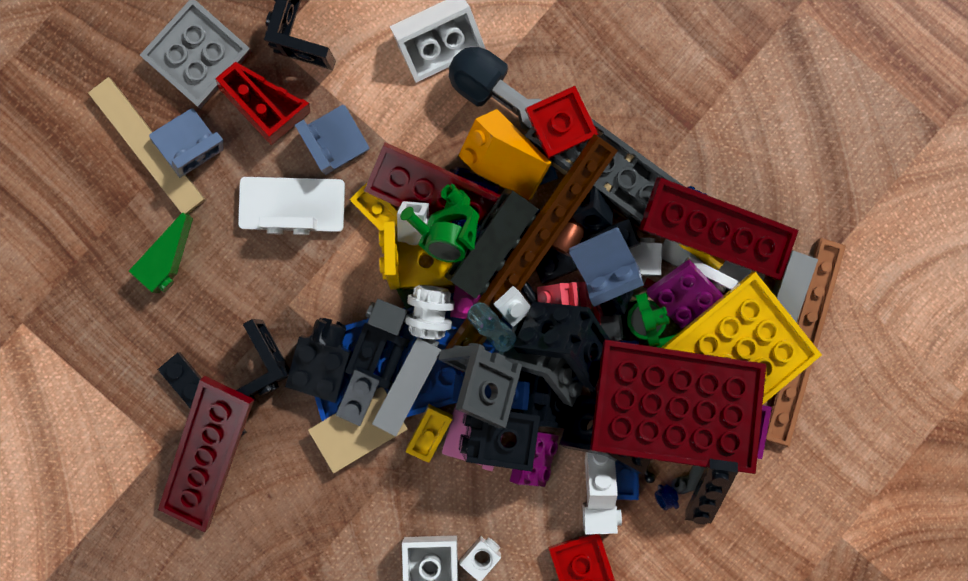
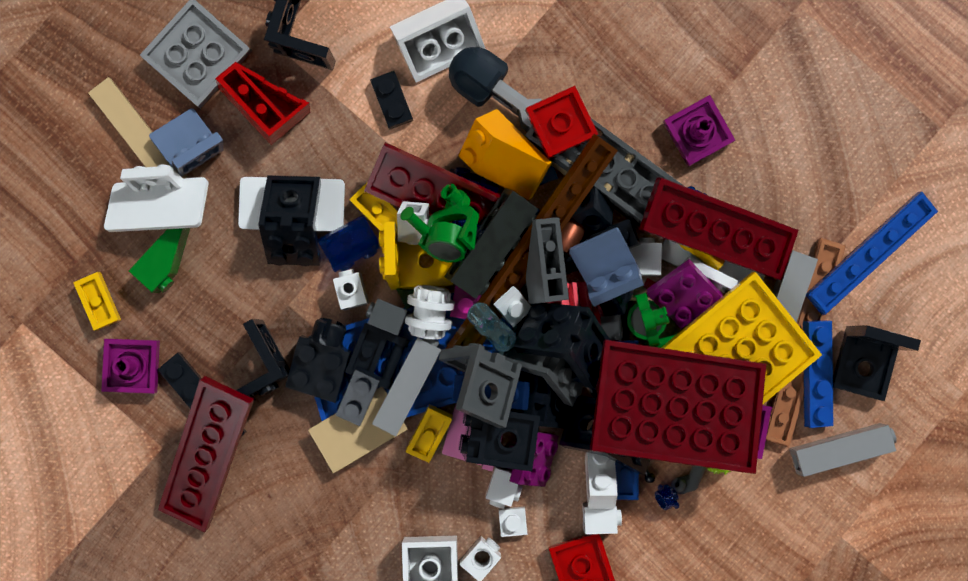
sand blue bracket [295,105,370,175] -> none
black plate [685,459,738,524] -> none
none -> yellow plate [73,272,121,331]
none -> magenta plate [101,339,160,394]
none -> white bracket [104,164,209,232]
none -> black bracket [258,175,321,266]
none -> clear blue bracket [318,214,380,272]
none -> white brick [333,269,369,310]
none -> black plate [370,71,414,130]
none -> white brick [486,466,523,509]
none -> white plate [498,506,528,537]
none -> dark grey slope [526,217,569,304]
none -> magenta plate [663,95,736,167]
none -> light grey brick [789,423,897,477]
none -> blue plate [803,320,833,428]
none -> blue tile [806,192,938,315]
none -> black bracket [833,325,921,401]

